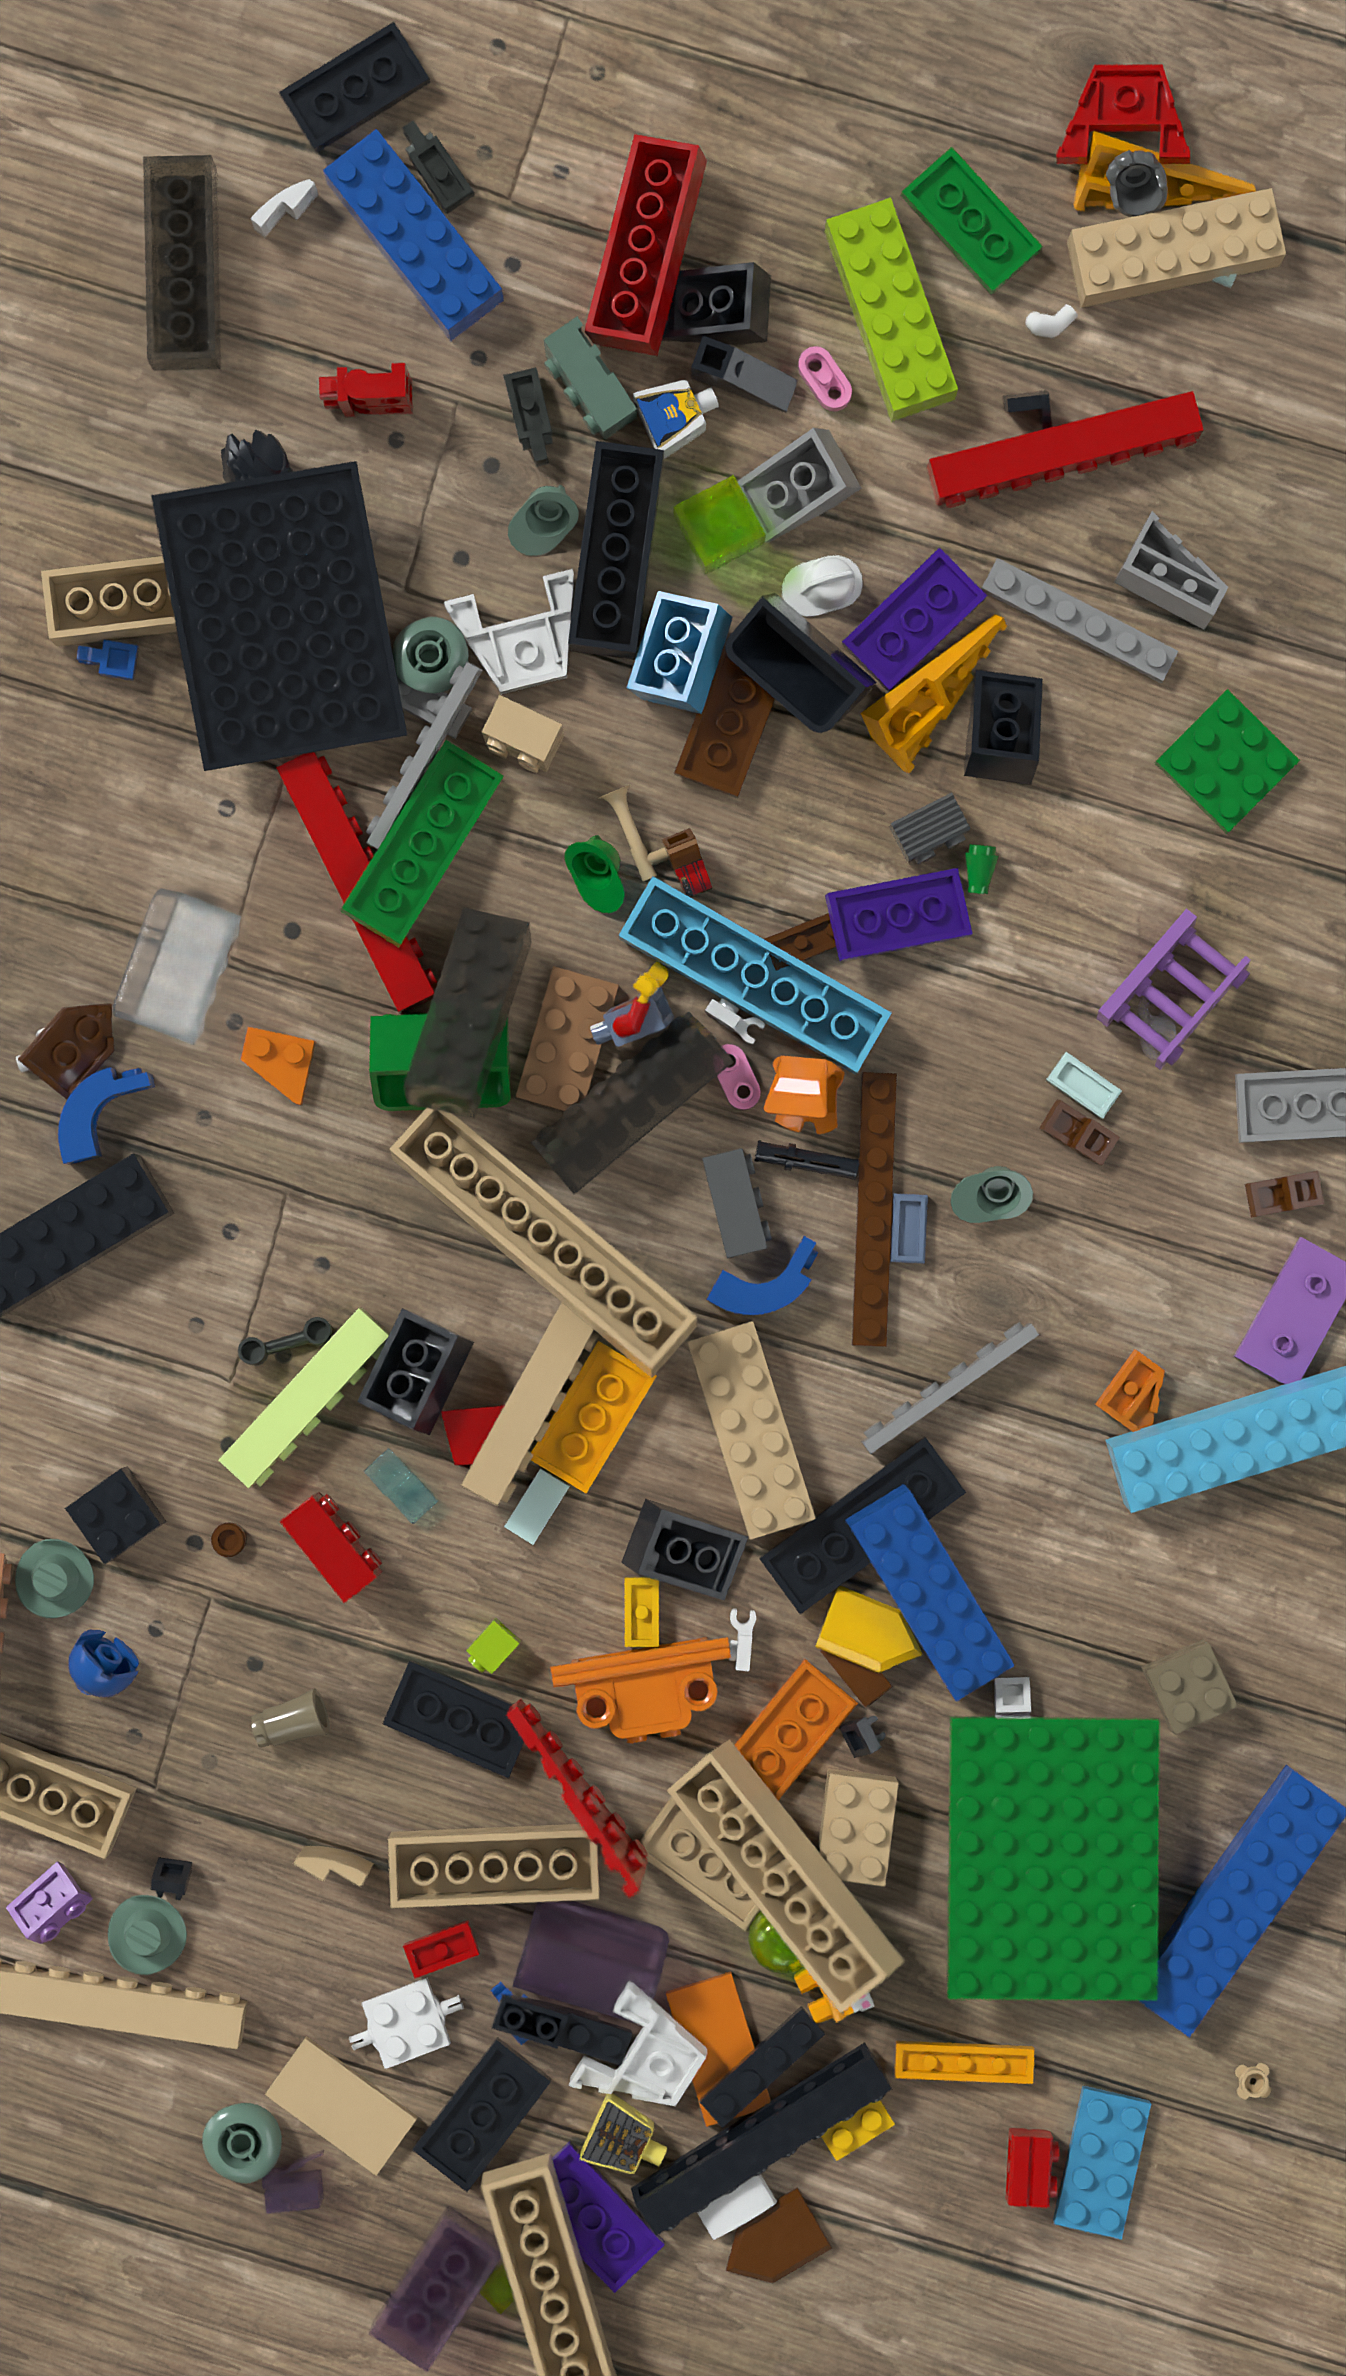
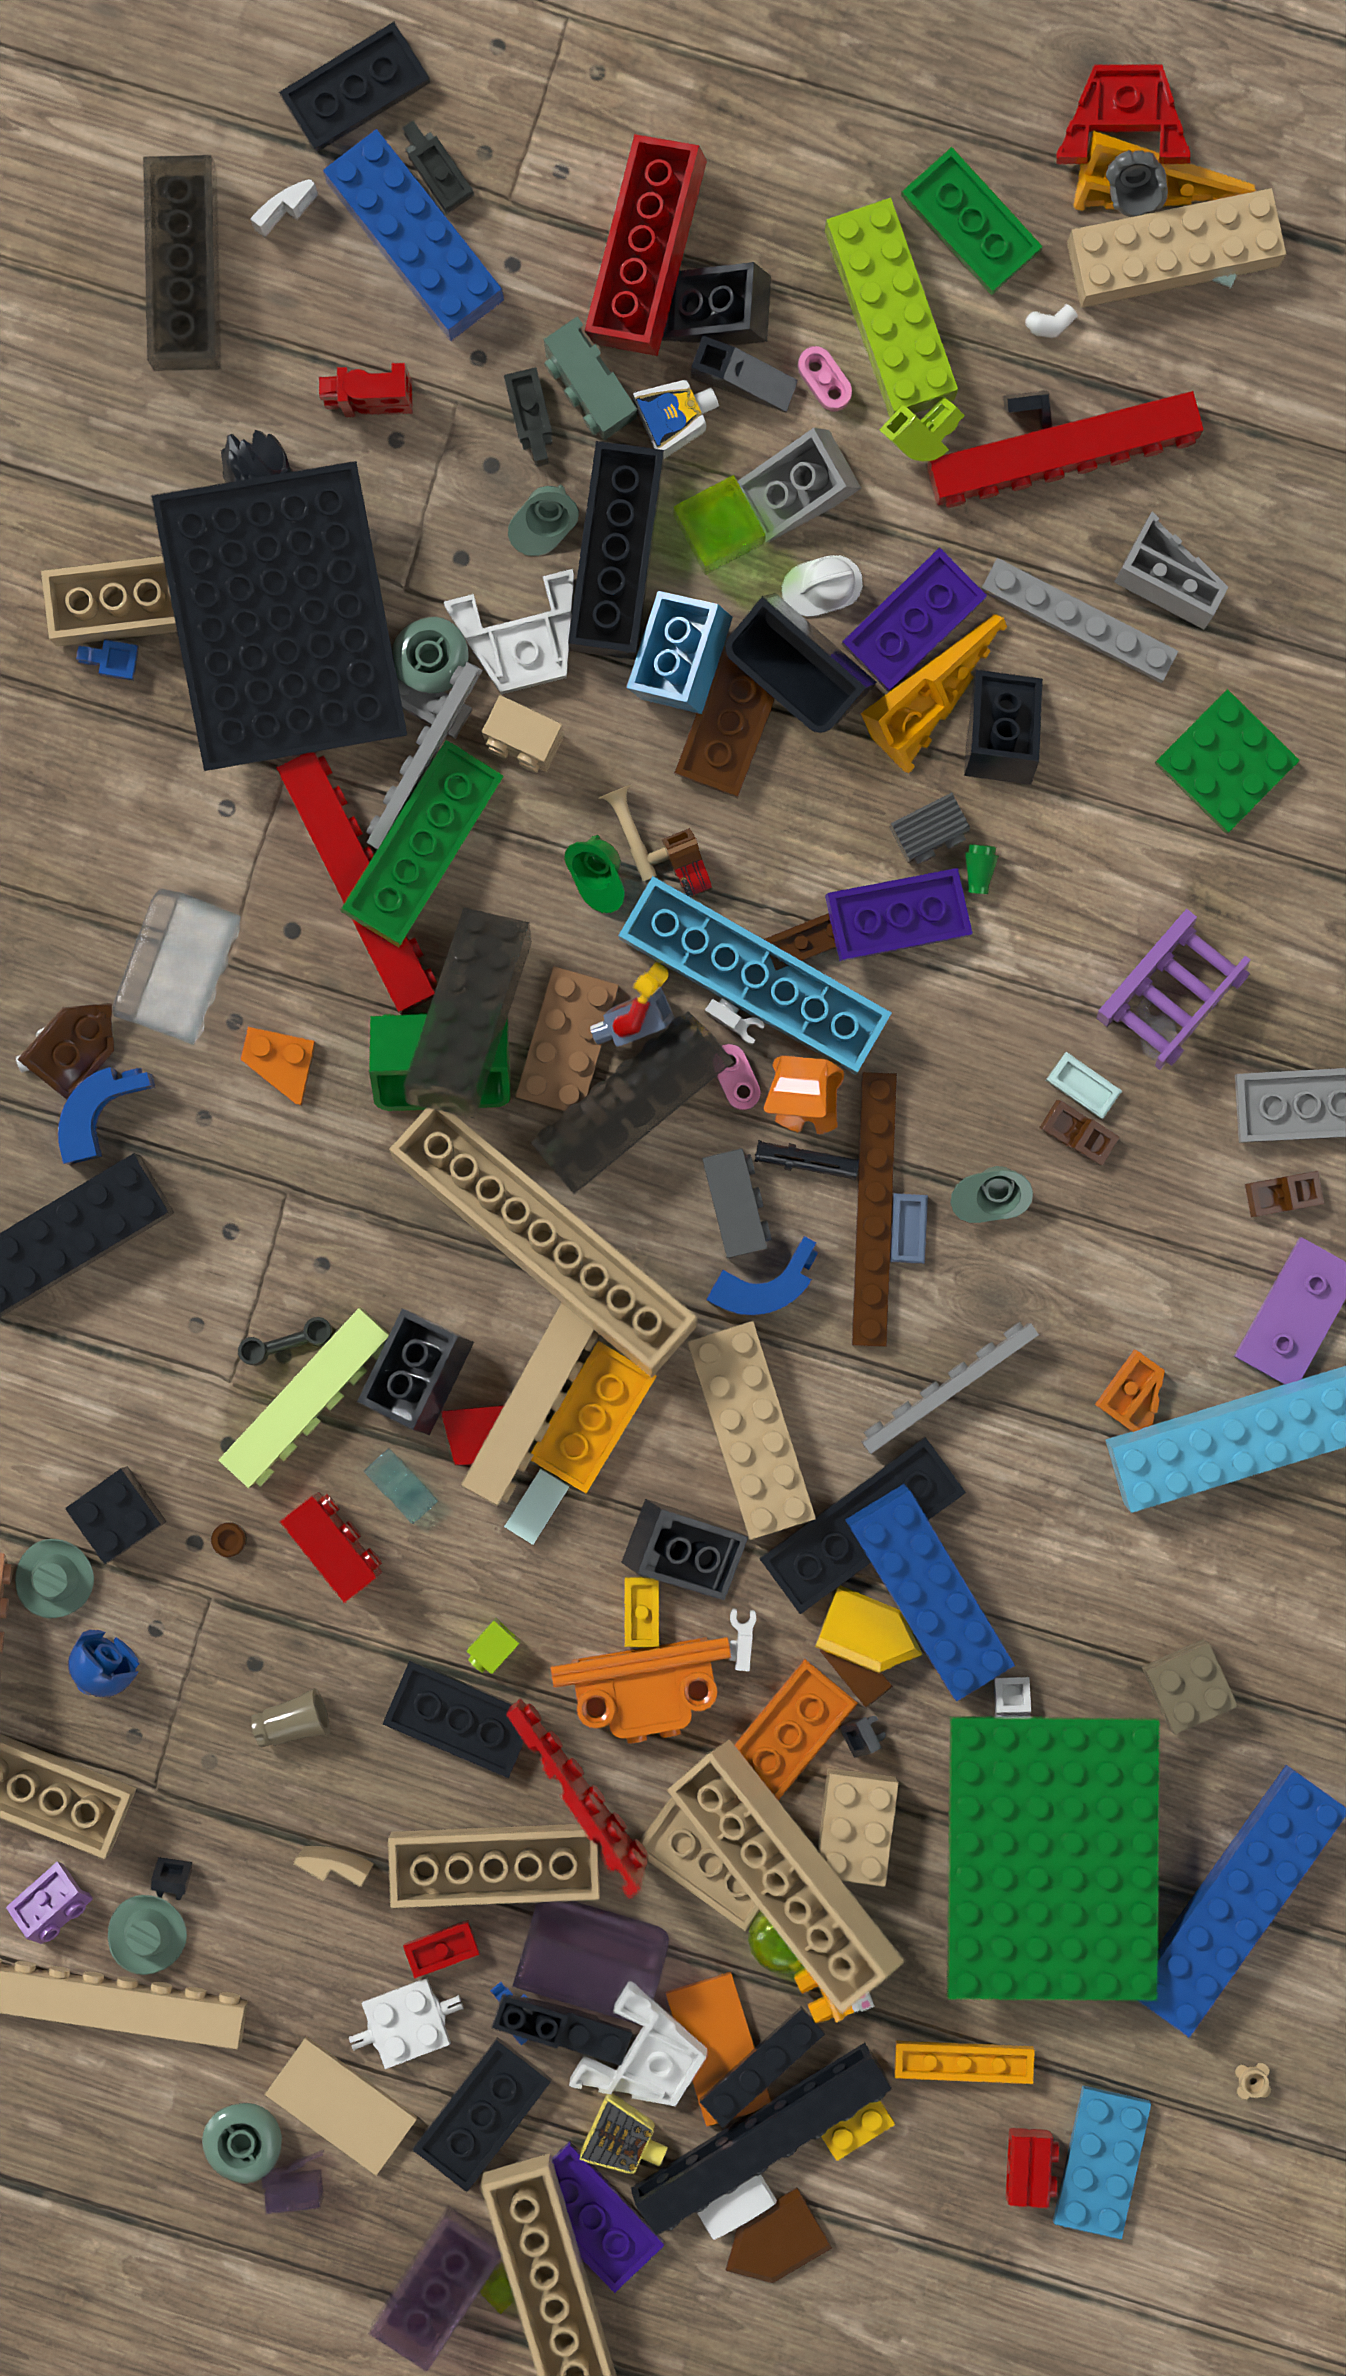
none -> lime brick [879,396,965,462]

